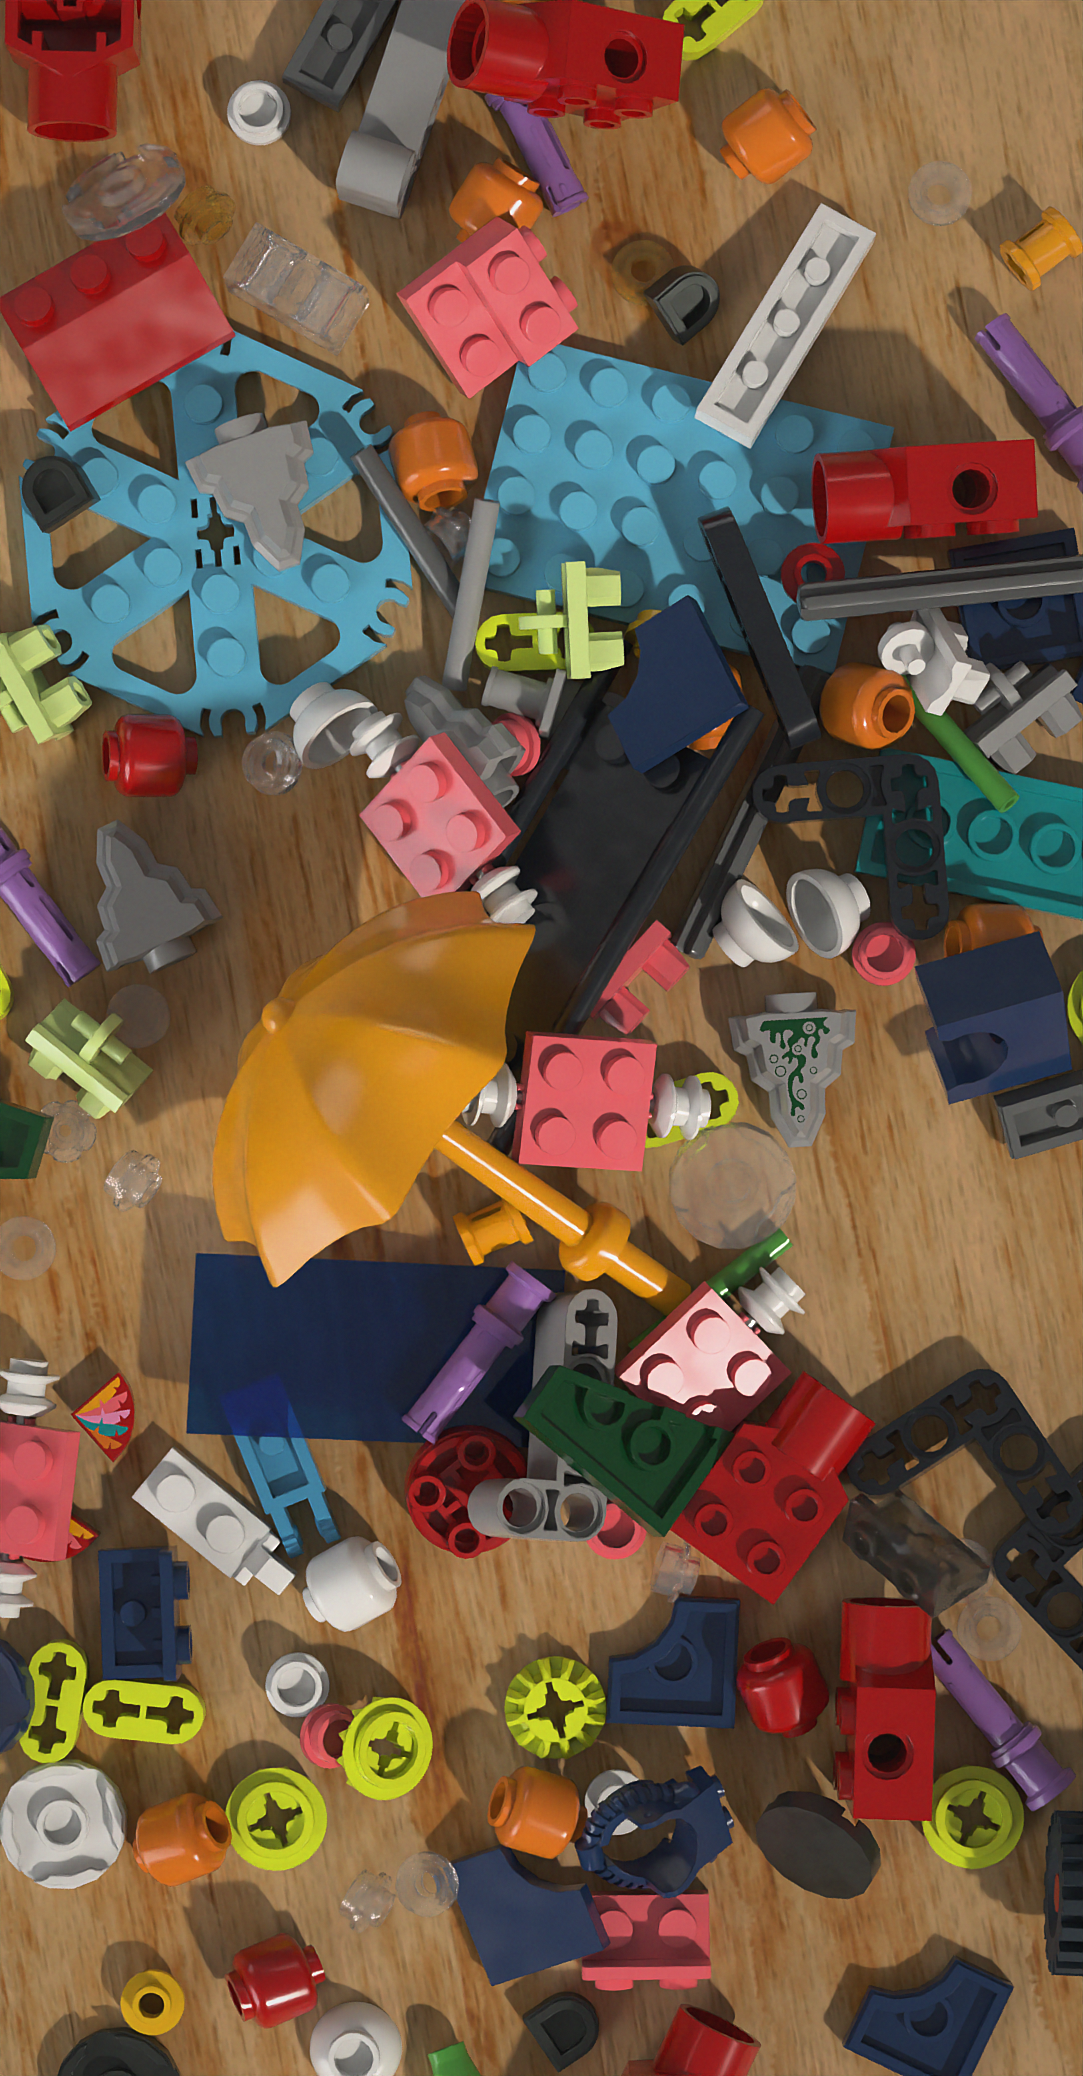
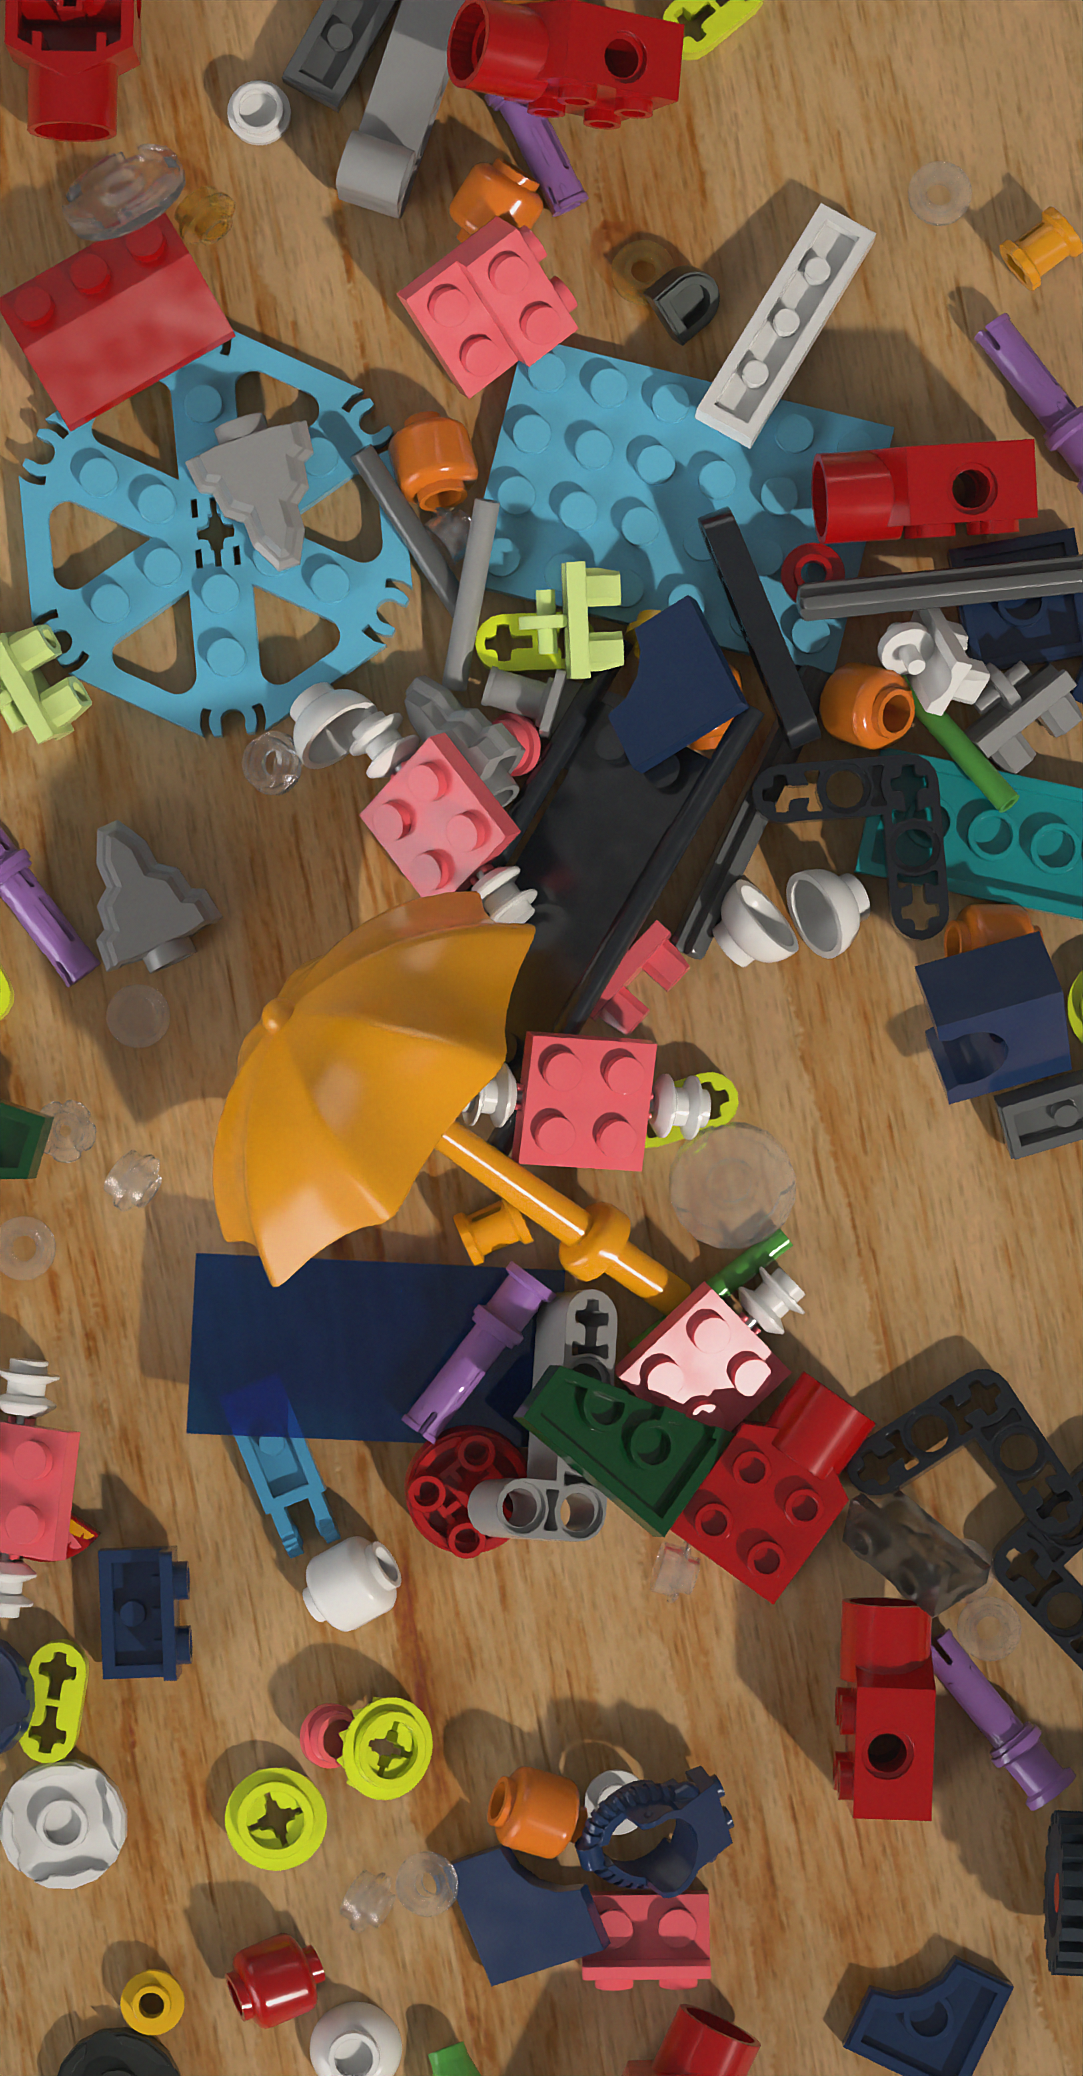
pearl dark grey tile [22,456,101,534] -> none
yellowish green hips [25,998,153,1119] -> none
tile [71,1371,135,1462] -> none
neon yellow beam [82,1678,206,1744] -> none
red head [102,714,198,797] -> none
white hinge [132,1446,297,1595] -> none
orange head [133,1792,232,1887] -> none
clear brick [223,222,370,356] -> none
white plate [265,1652,330,1717] -> none
neon yellow gear [504,1656,606,1759] -> none
pearl dark grey tile [522,1992,599,2073] -> none
coral plate [586,1498,647,1560] -> none
dark blue tile [606,1595,740,1729] -> none
orange head [719,88,817,184] -> none
light grey rock [728,992,856,1148] -> none
red head [736,1637,829,1738] -> none
pearl dark grey tile [755,1791,881,1899] -> none
coral plate [851,922,916,986] -> none
neon yellow gear [921,1764,1024,1869] -> none

